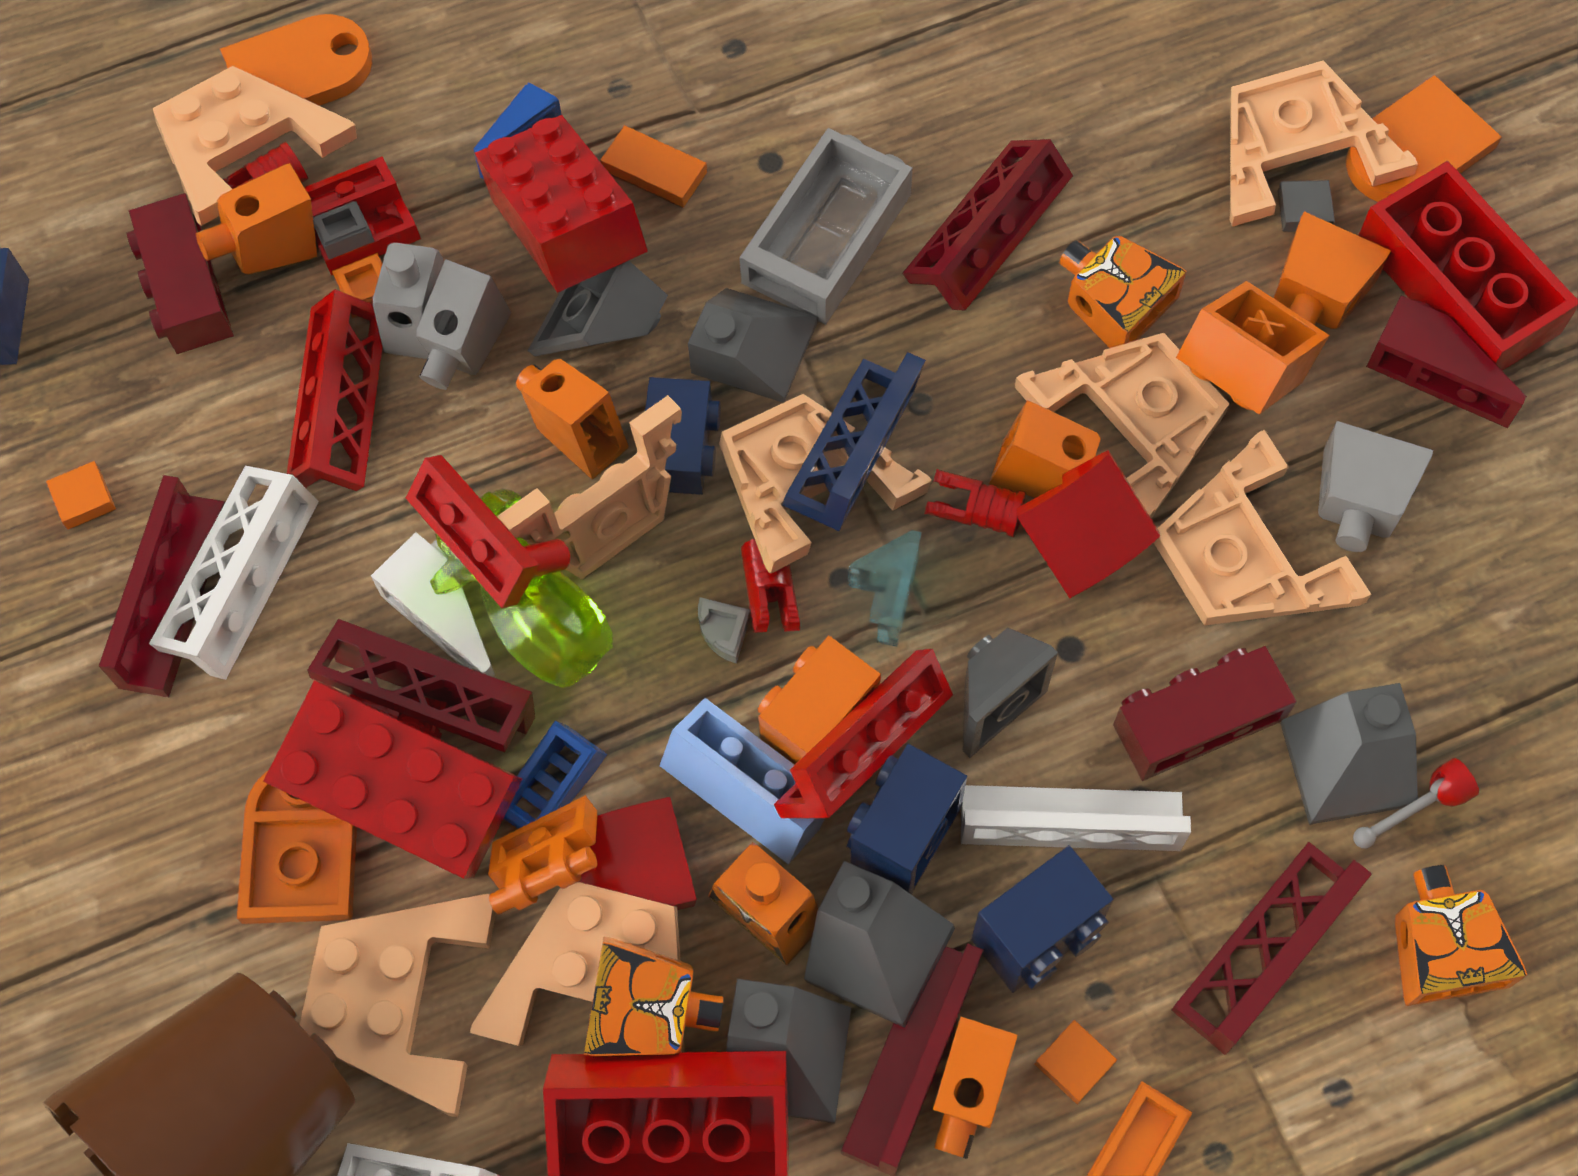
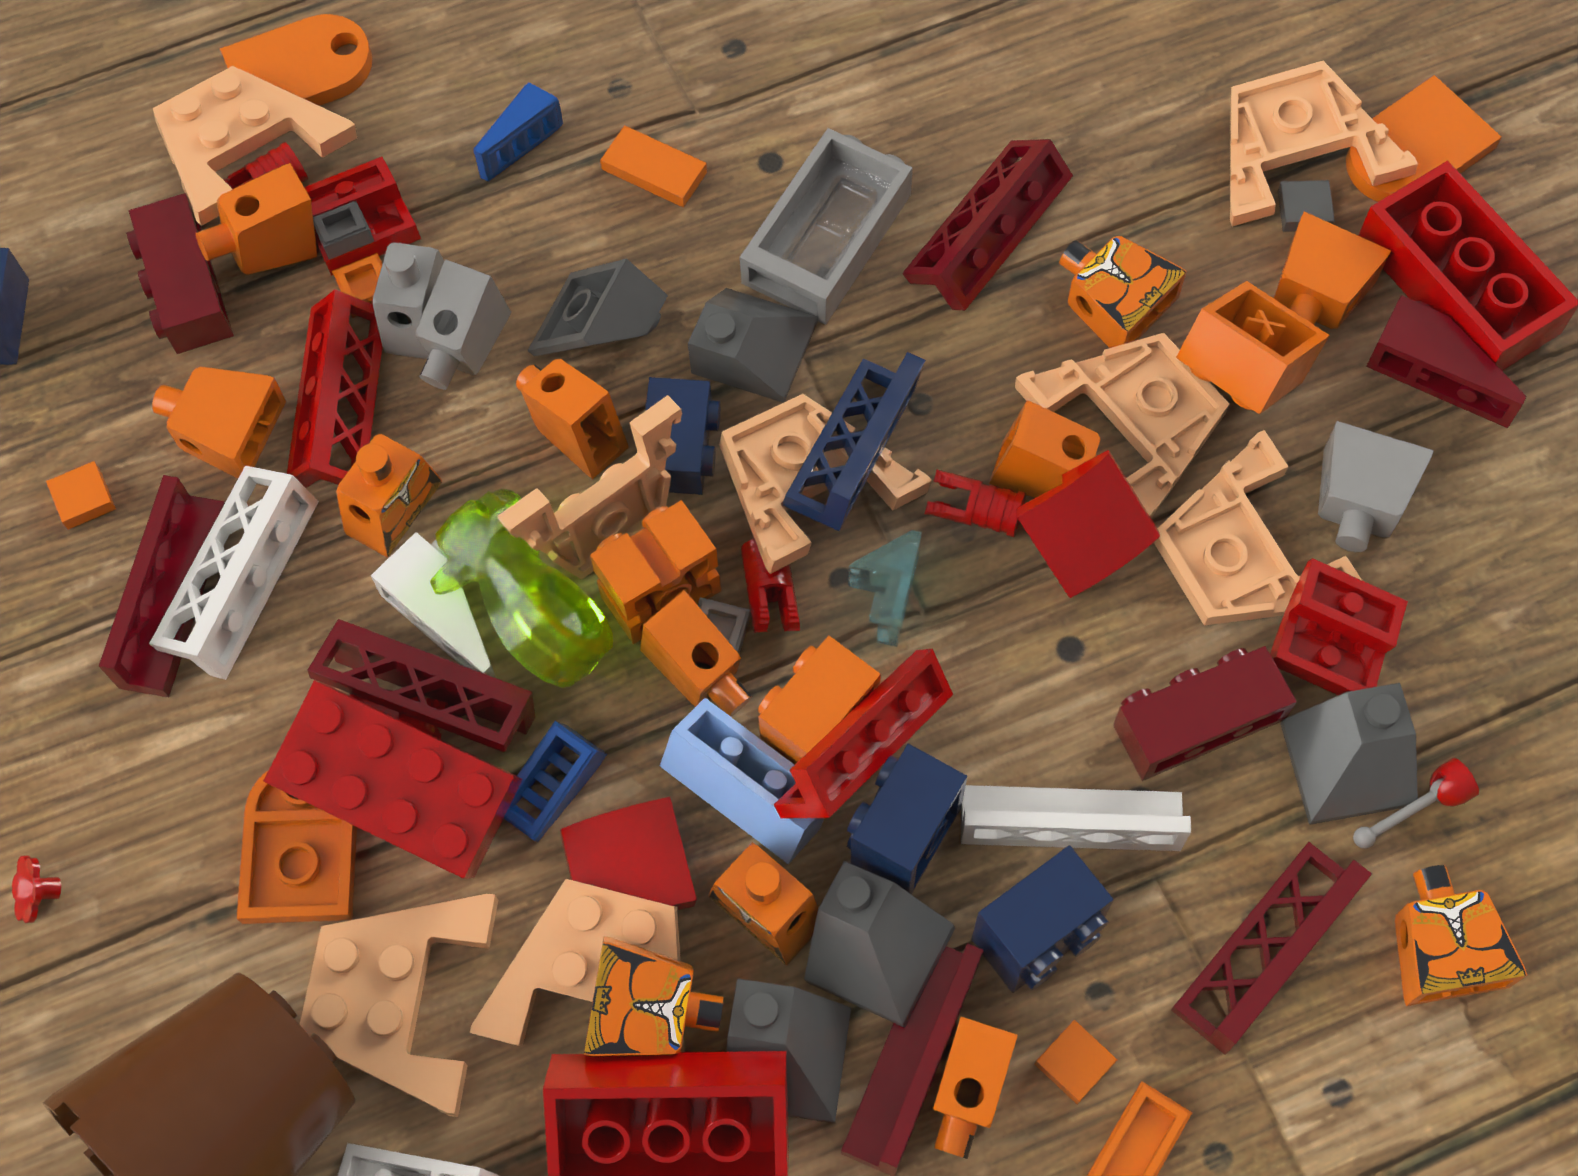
red piece [406,455,570,608] -> none
red brick [474,115,648,293] -> none
orange plate [488,795,597,914] -> none
dark grey slope [962,627,1058,758] -> none
none -> red plant [12,855,61,923]
none -> orange torso [152,366,286,478]
none -> orange torso [336,434,442,558]
none -> orange brick [590,500,721,645]
none -> orange torso [640,590,752,717]
none -> red slope [1270,558,1408,695]

